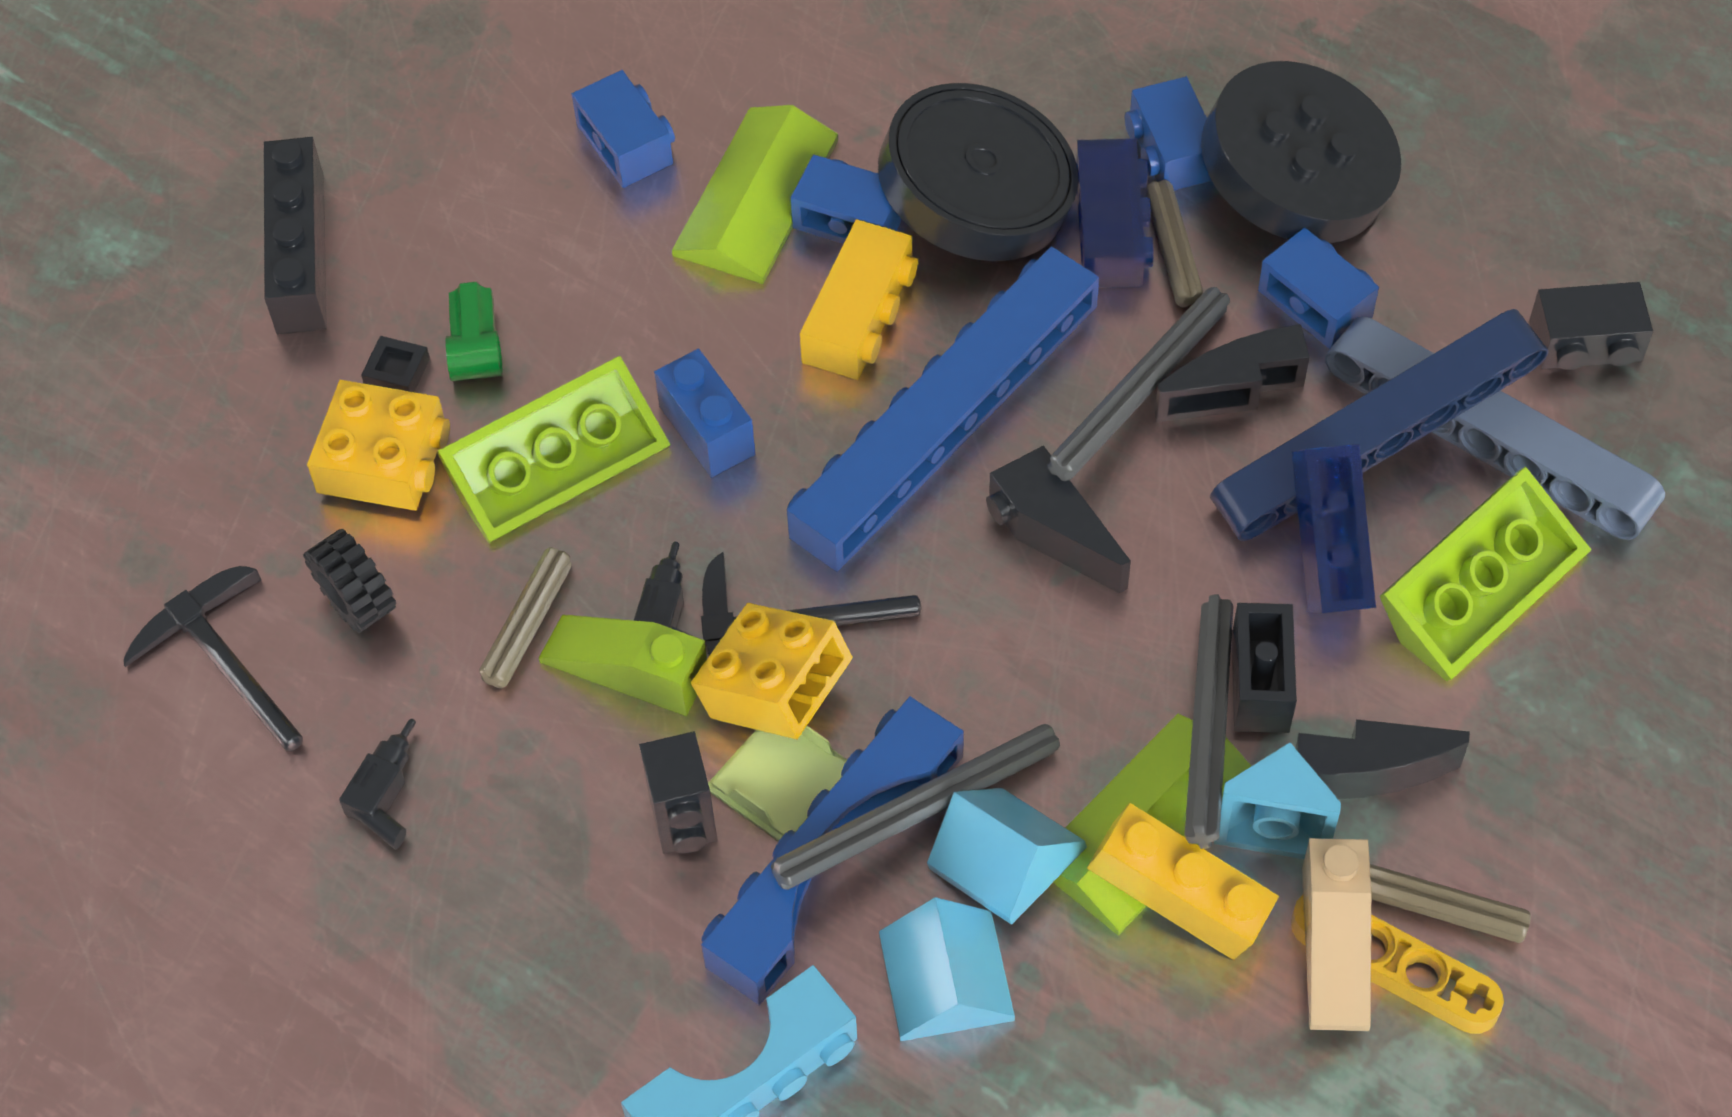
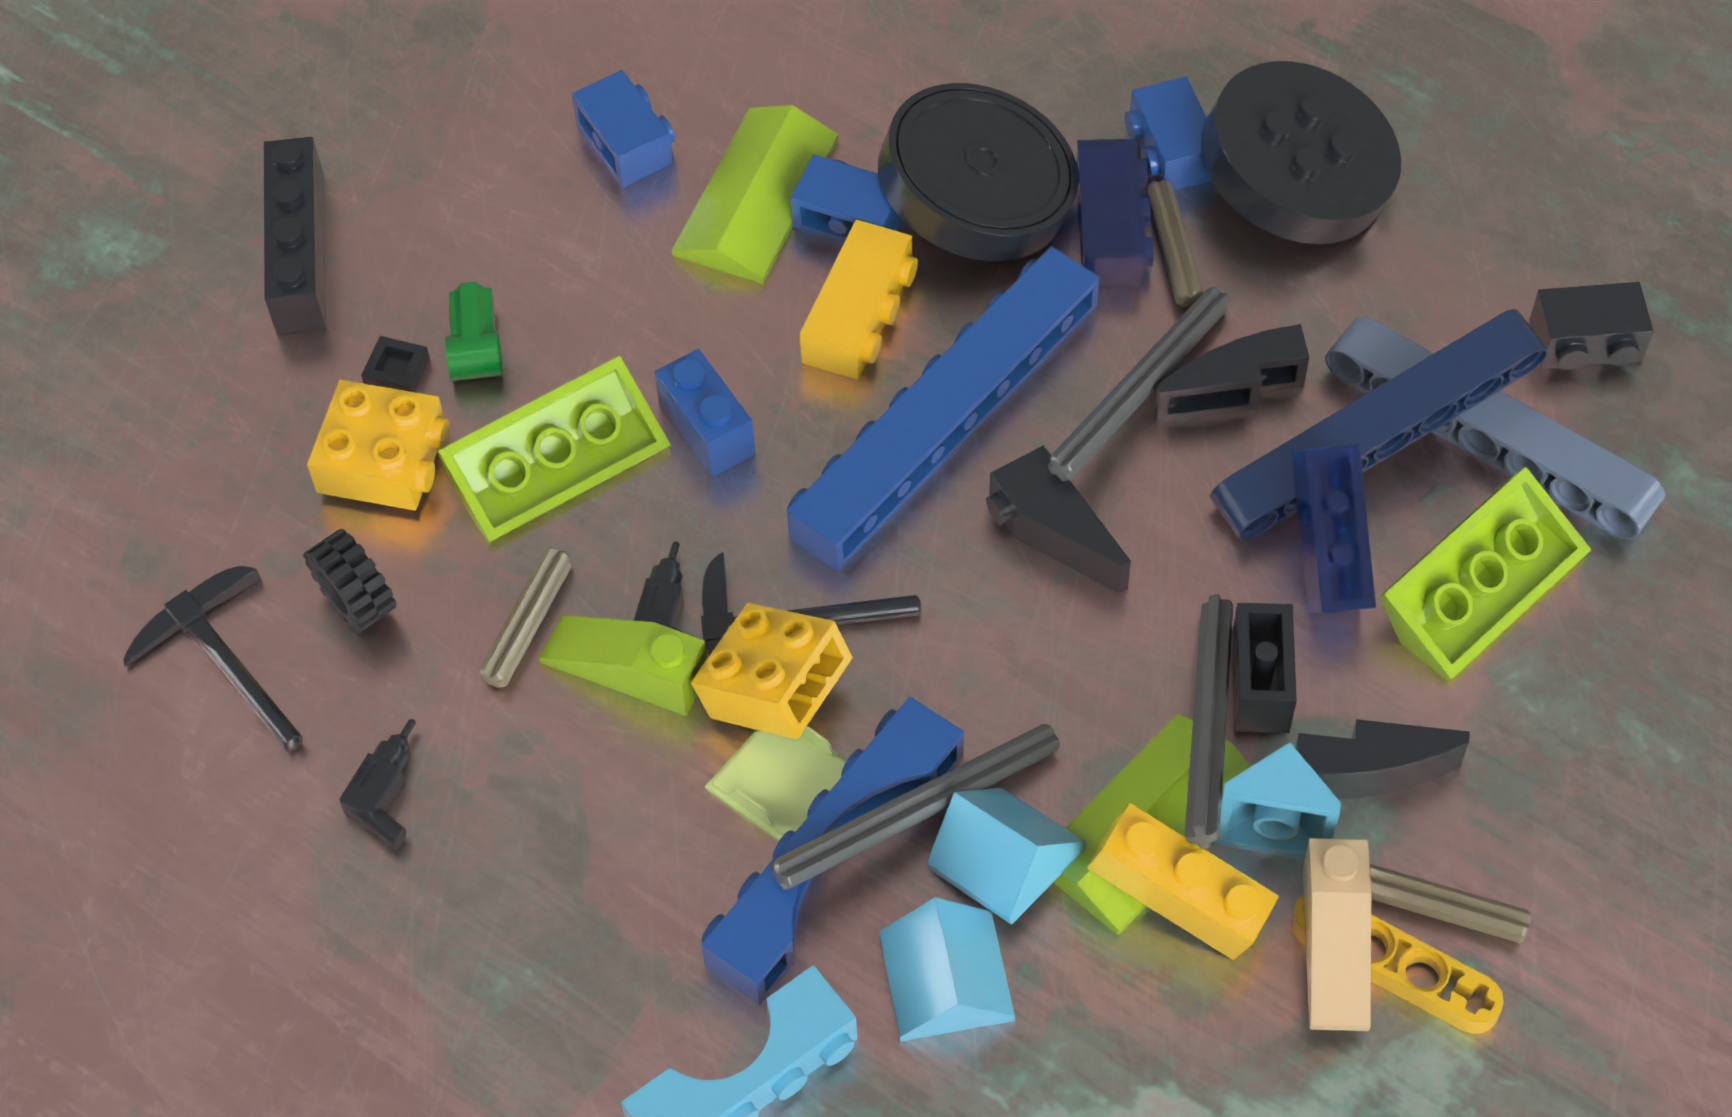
black brick [639,731,718,854] -> none
blue brick [1258,228,1379,349] -> none

